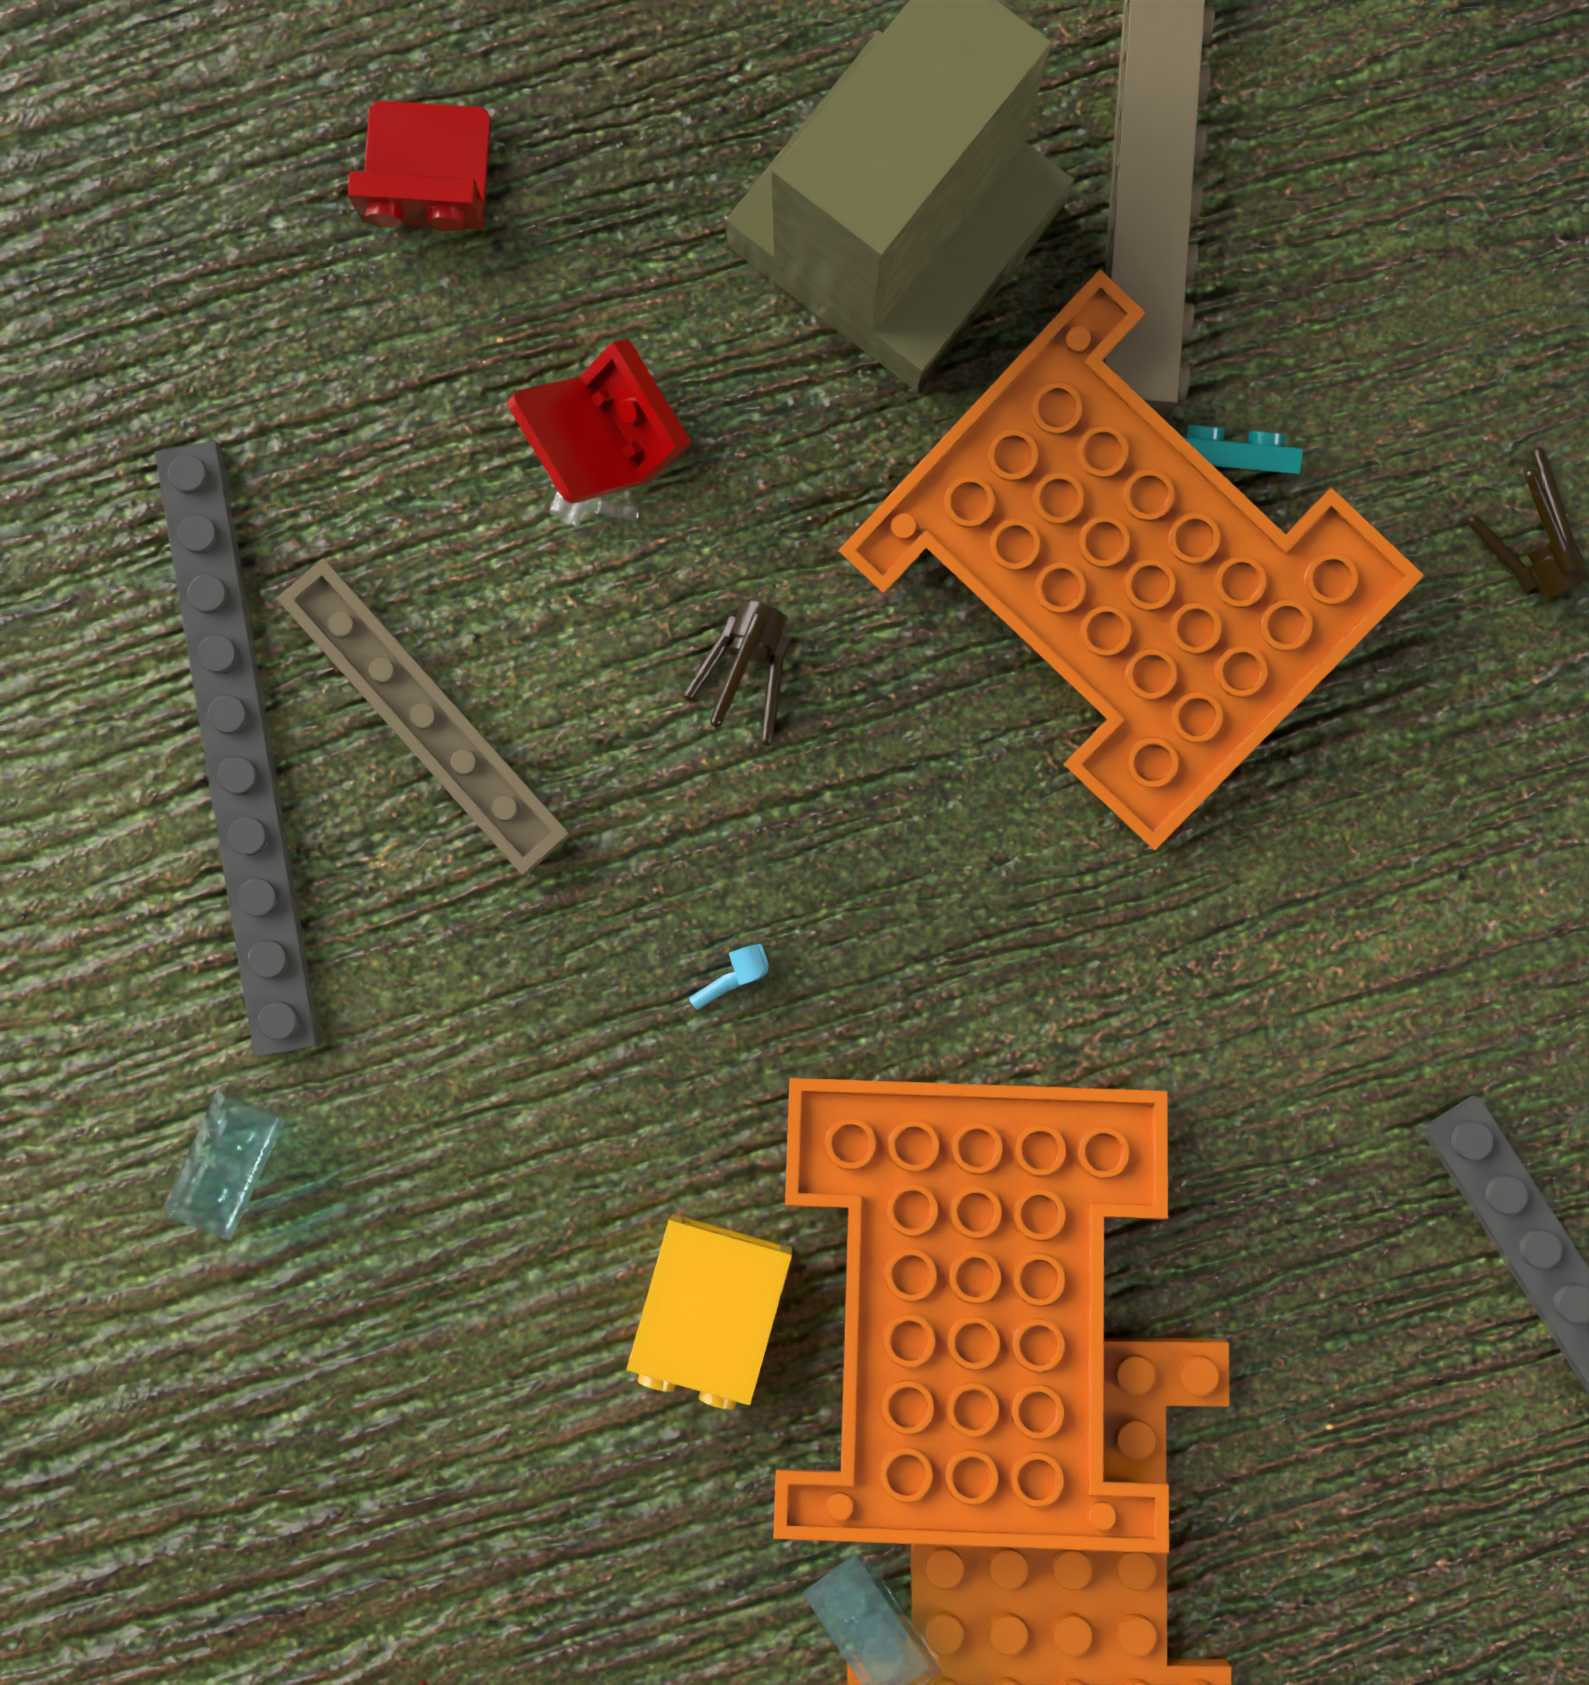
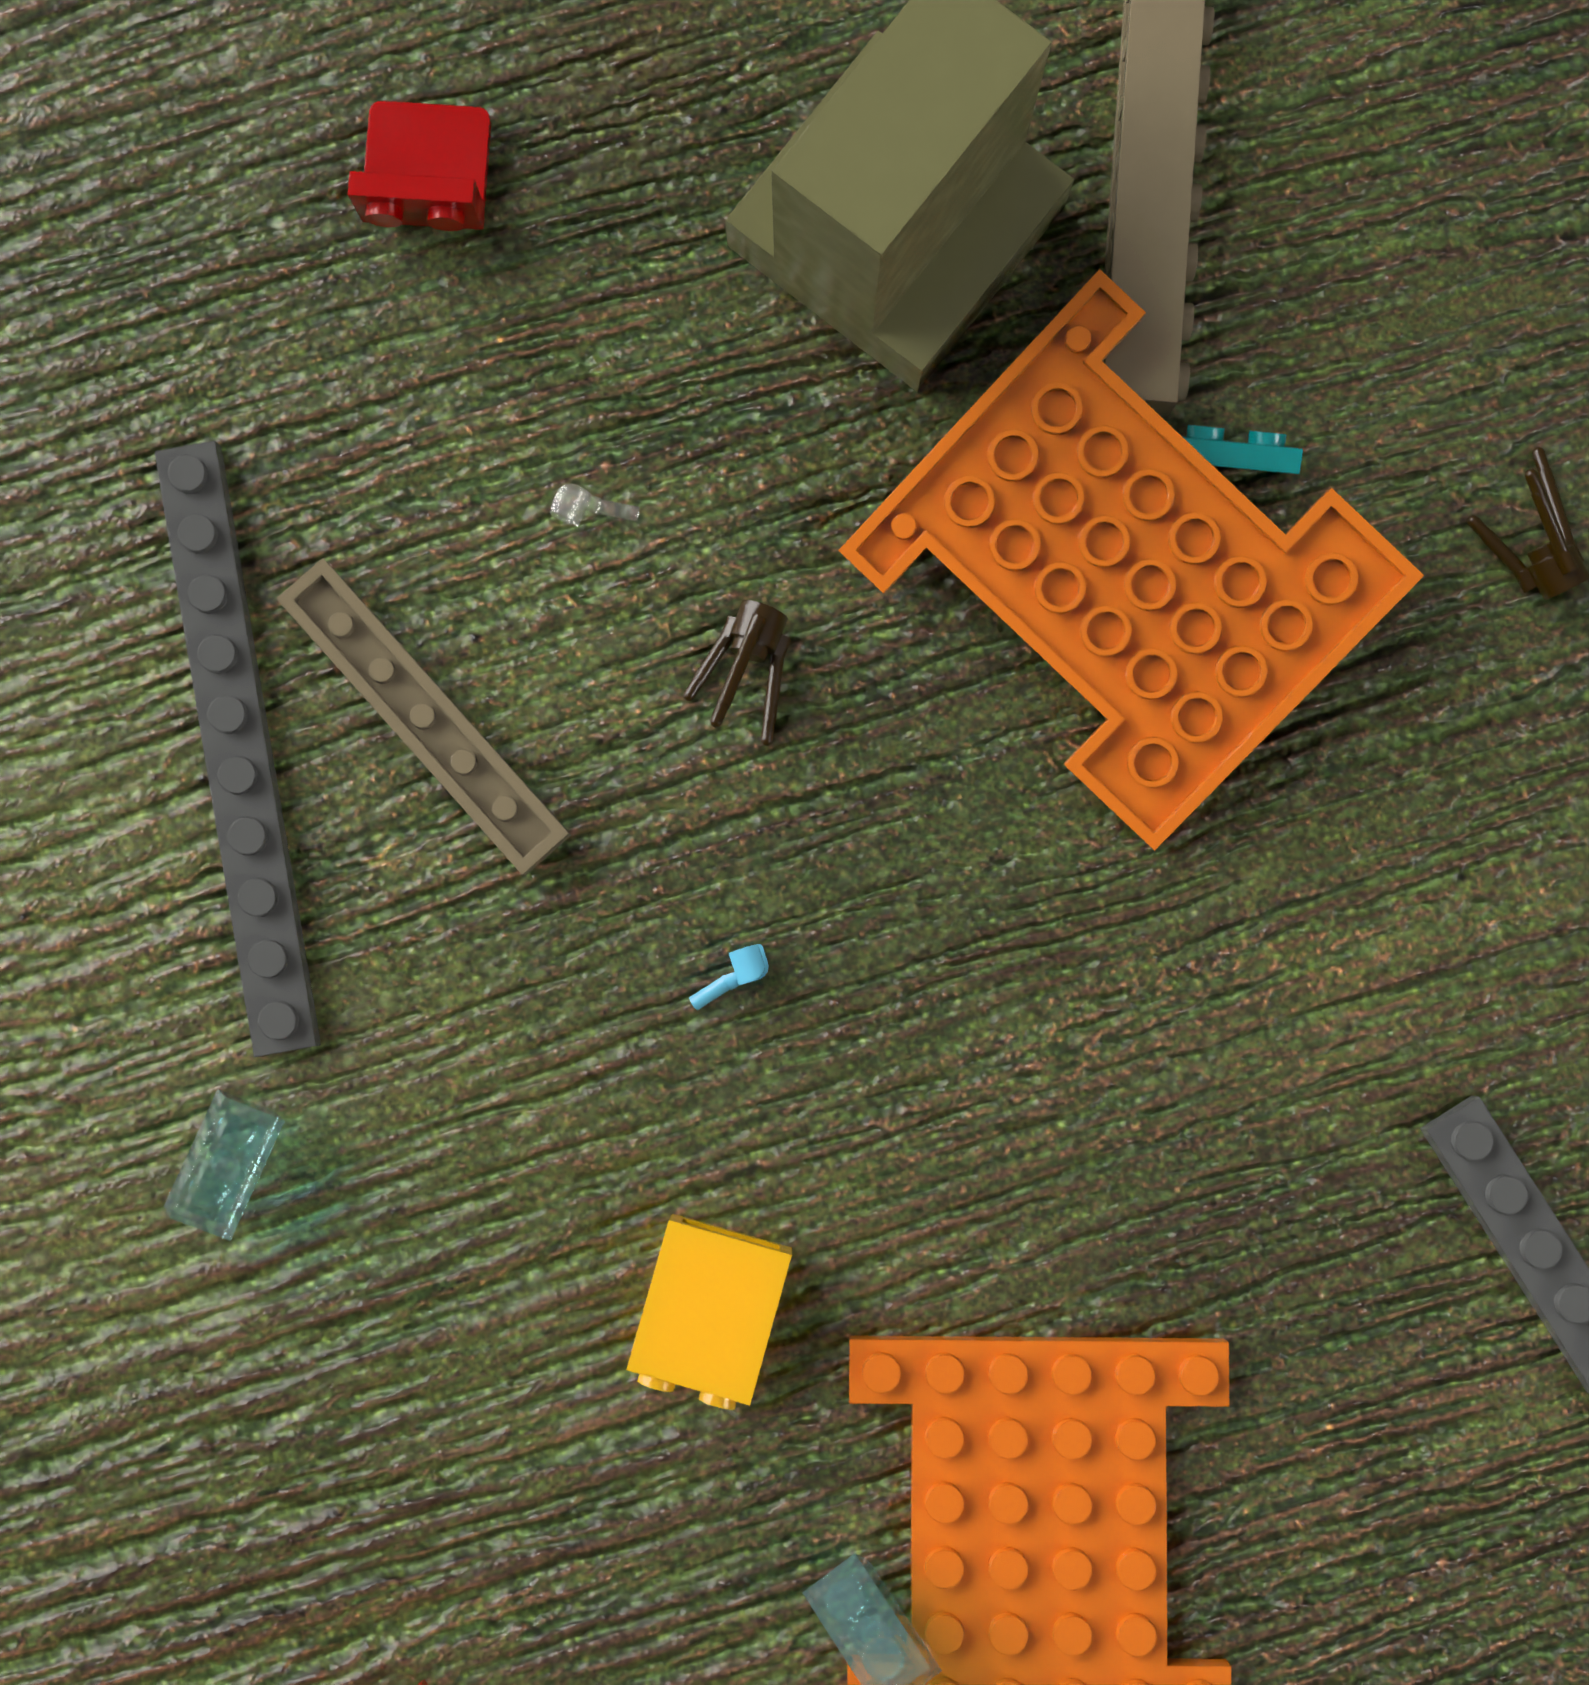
red bracket [508,339,692,504] -> none
orange piece [773,1078,1169,1553] -> none

